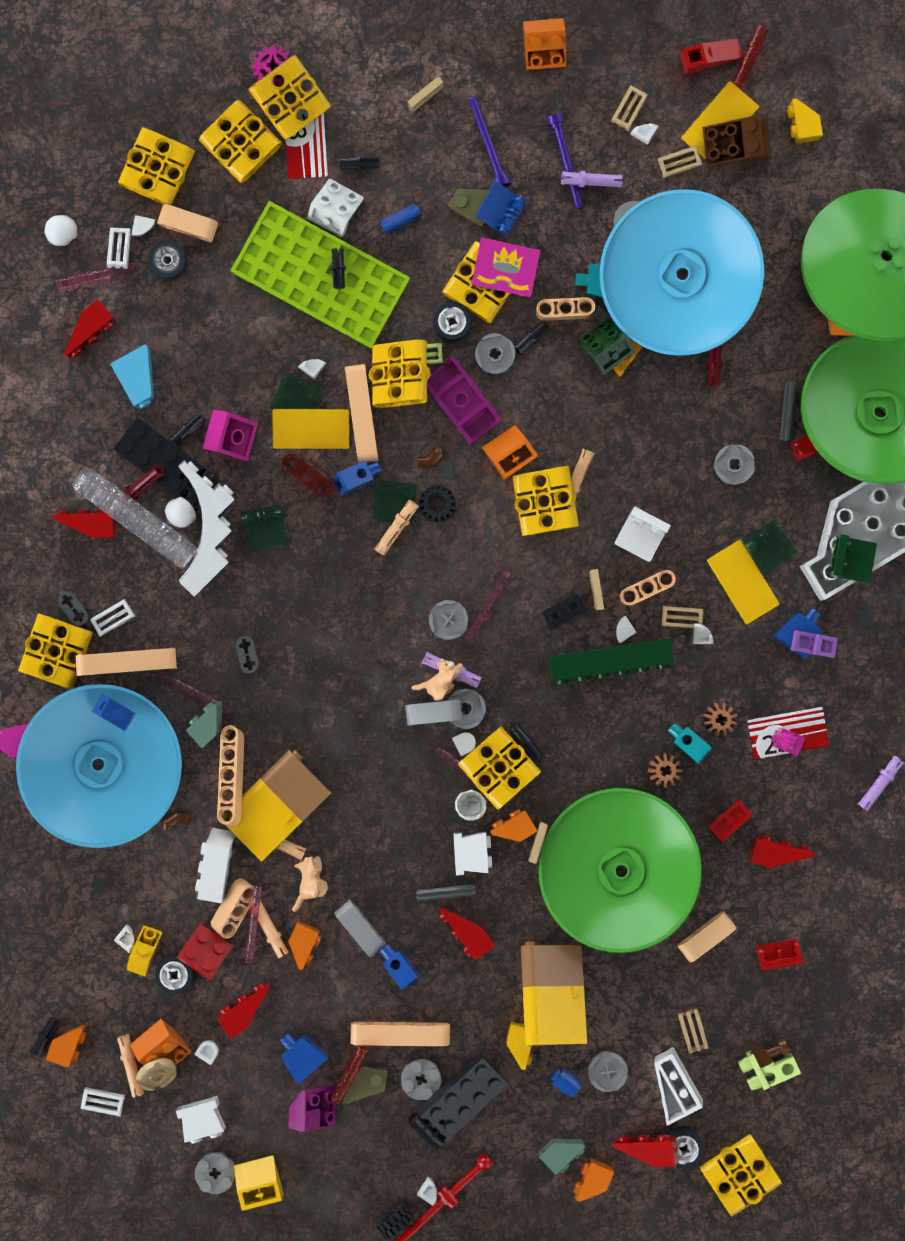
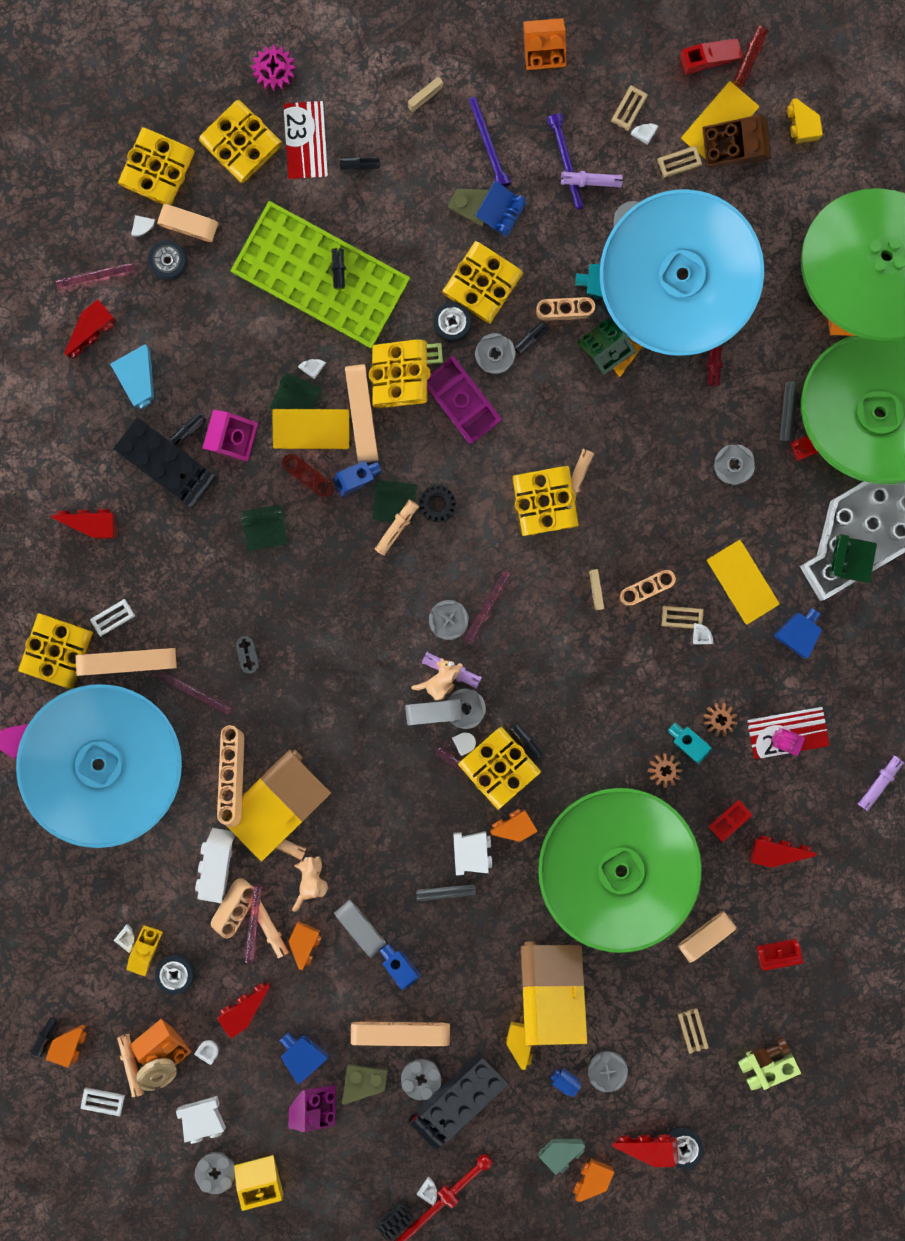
white hair [44,215,77,246] -> none
dark grey beam [58,591,90,626] -> none
clear beam [72,467,197,567] -> none
blue torso [92,694,136,731] -> none
white tile [107,228,131,269] -> none
dark red pin [113,465,164,510] -> none
reddish brown arm [162,811,191,831] -> none
white hair [165,497,196,528] -> none
red plate [176,924,233,980] -> none
white arch [179,461,235,597] -> none
sand green slope [186,700,222,748] -> none
yellow connector [248,54,331,140] -> none
white bracket [307,179,364,238] -> none
clear red pin [330,1045,369,1104] -> none
blue slope [380,204,421,235] -> none
reddish brown arm [418,446,445,467] -> none
red slope [439,906,495,960] -> none
white hair [455,790,487,821] -> none
dark pink sticker [472,237,540,297] -> none
orange slope [482,425,538,481] -> none
tan tile [528,821,548,864] -> none
black brick [541,593,587,630] -> none
dark green brick [547,639,674,685] -> none
white bracket [615,507,671,562] -> none
white tile [616,615,636,643] -> none
white wedge [655,1047,703,1126] -> none
yellow connector [699,1134,783,1217] -> none
clear green hinge [742,519,797,574] -> none
medium lavender slope [791,630,838,658] -> none

